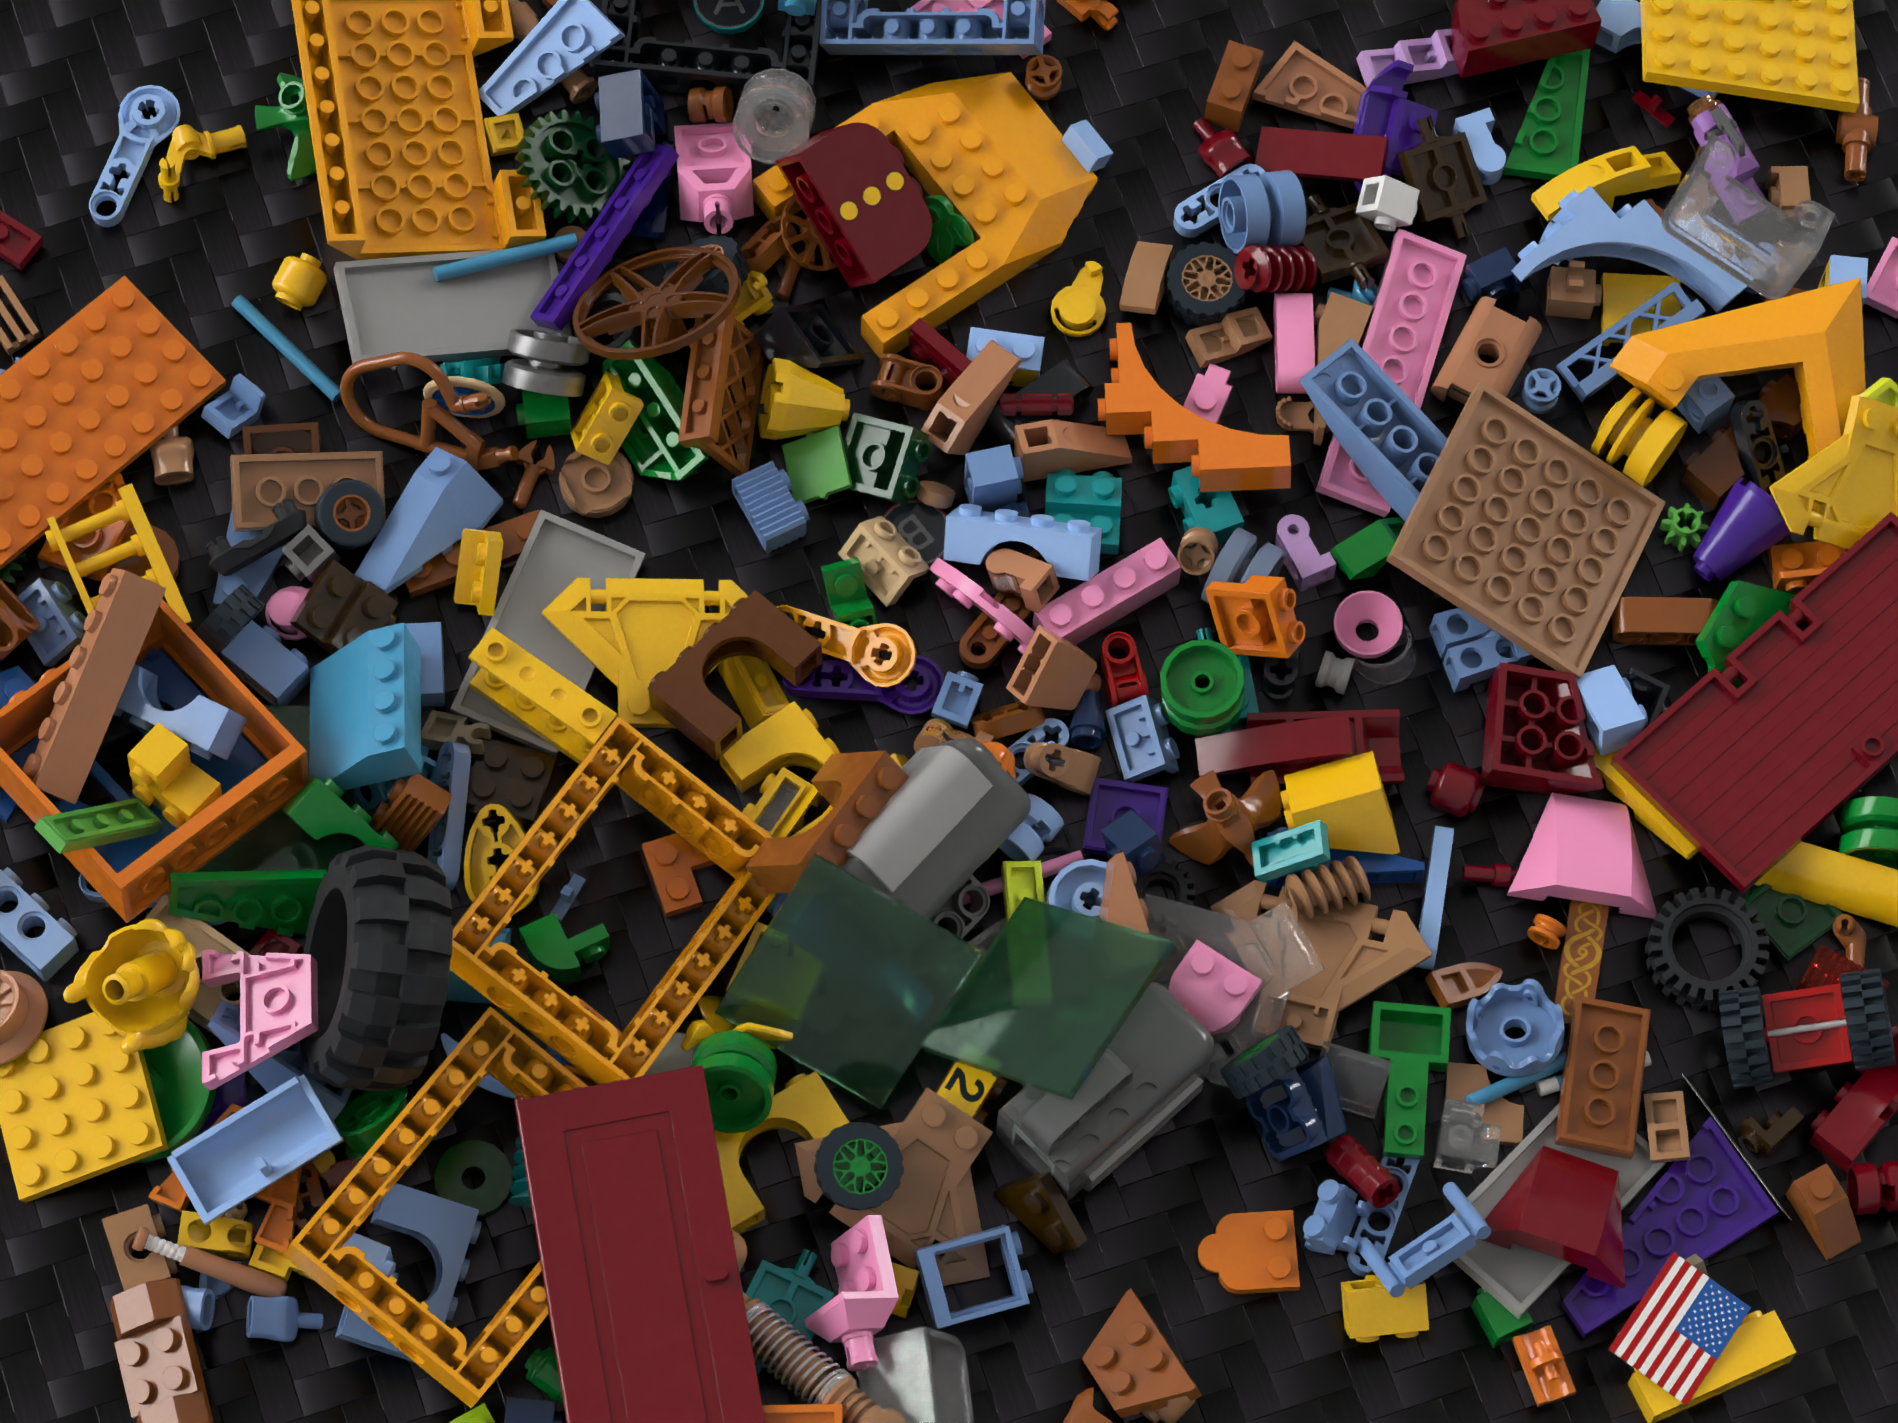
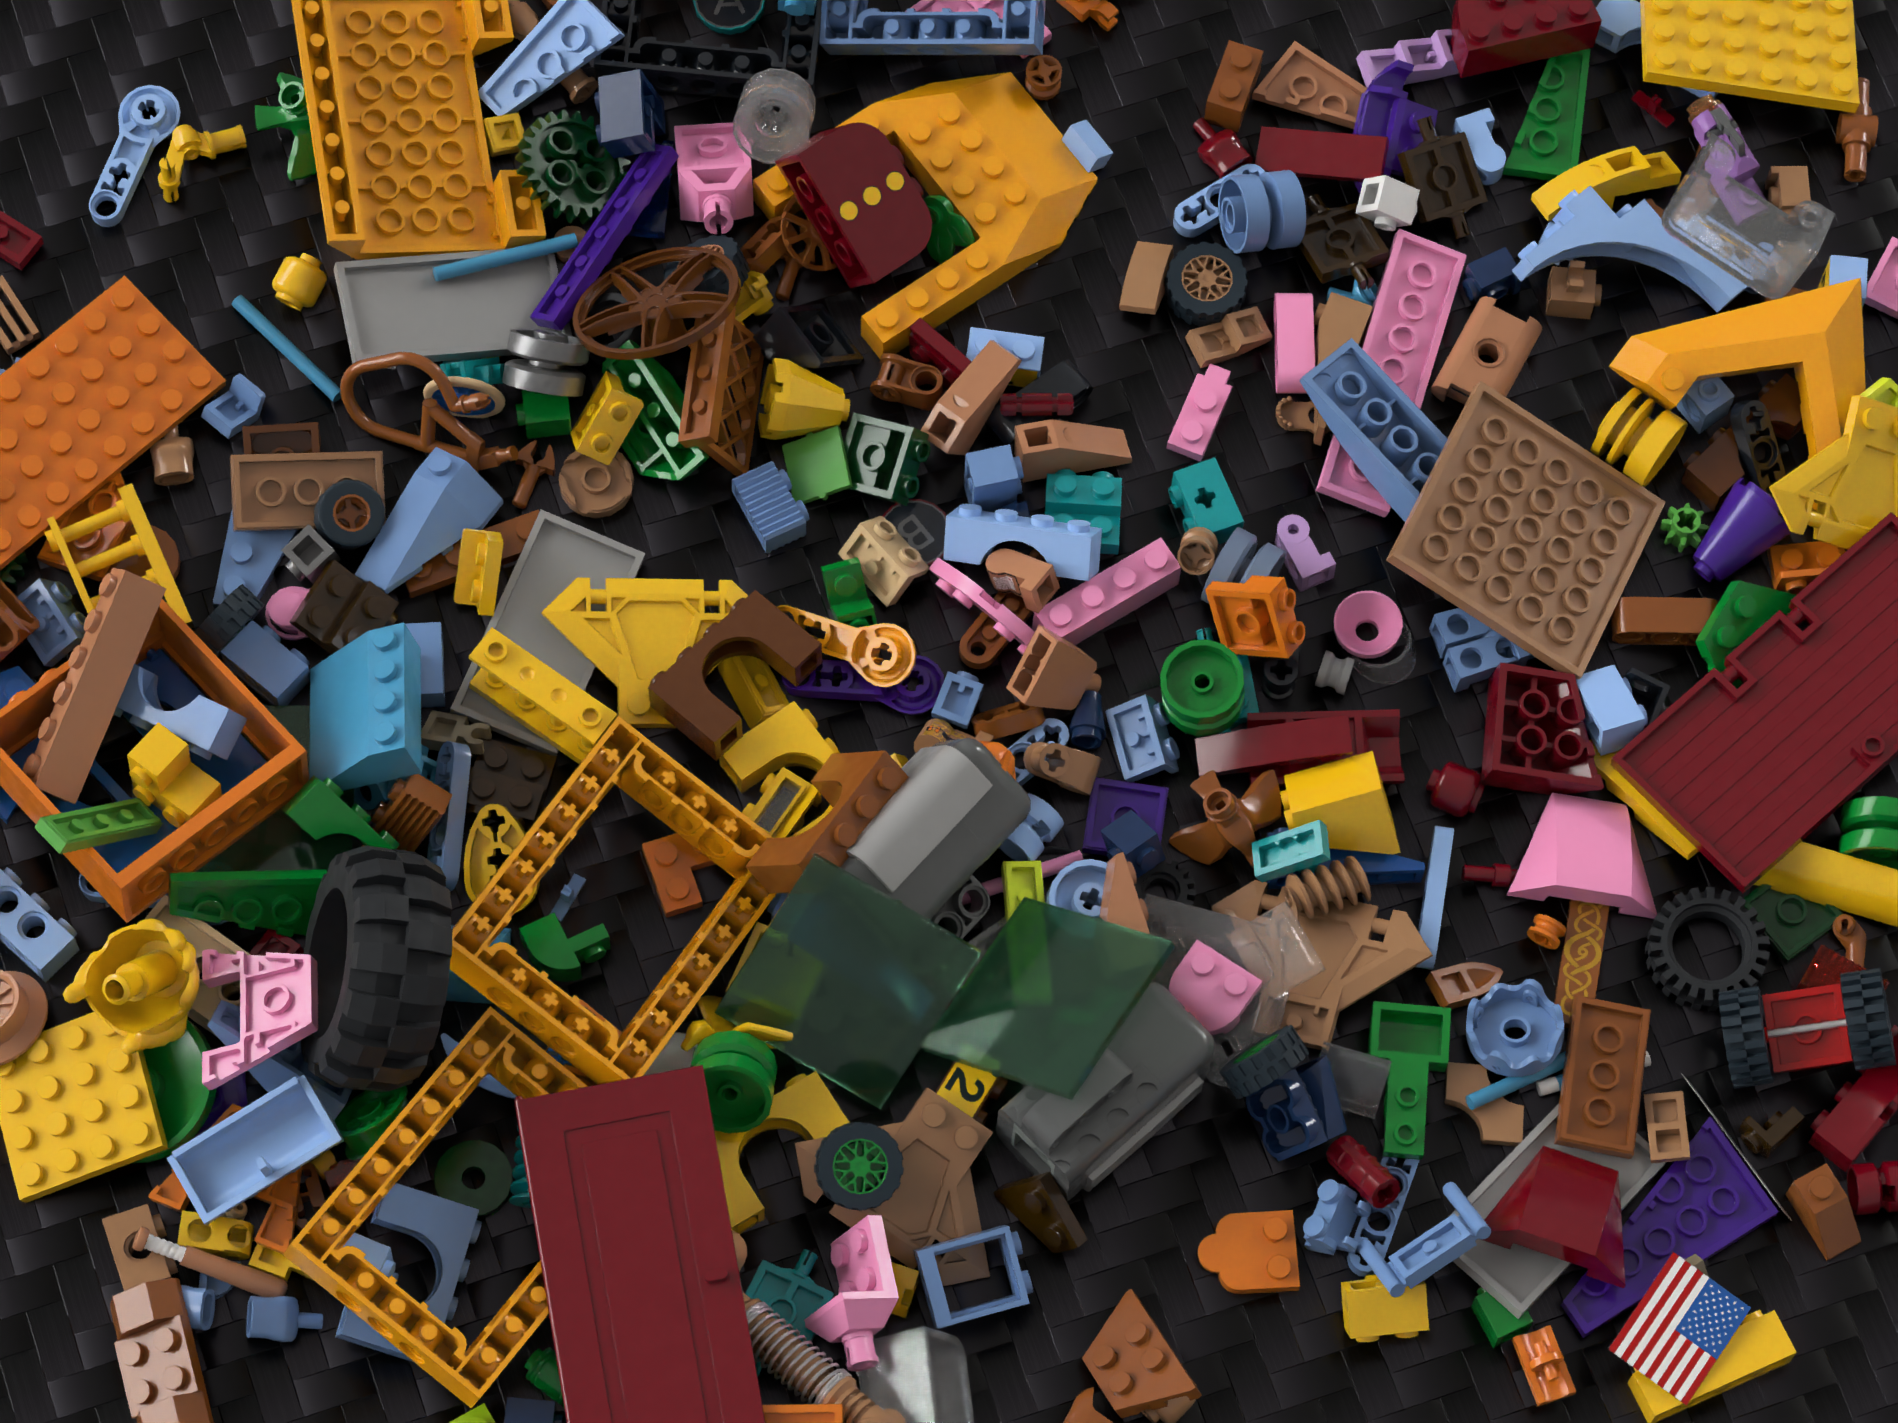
black piece [206,498,307,576] -> none
dark orange wheel [688,86,734,124] -> none
medium nougat tile [916,480,956,509] -> none
yellow piece [1050,261,1106,337] -> none
orange arch [1097,323,1291,492] -> none
red piece [1100,631,1149,708] -> none
dark red piece [1234,245,1318,293] -> none
green slope [1330,516,1405,580] -> none
clear brick [1433,1098,1502,1174] -> none
medium blue wheel [1521,368,1561,414] -> none
medium blue fence [1556,281,1706,402] -> none
yellow piece [1601,273,1681,346] -> none

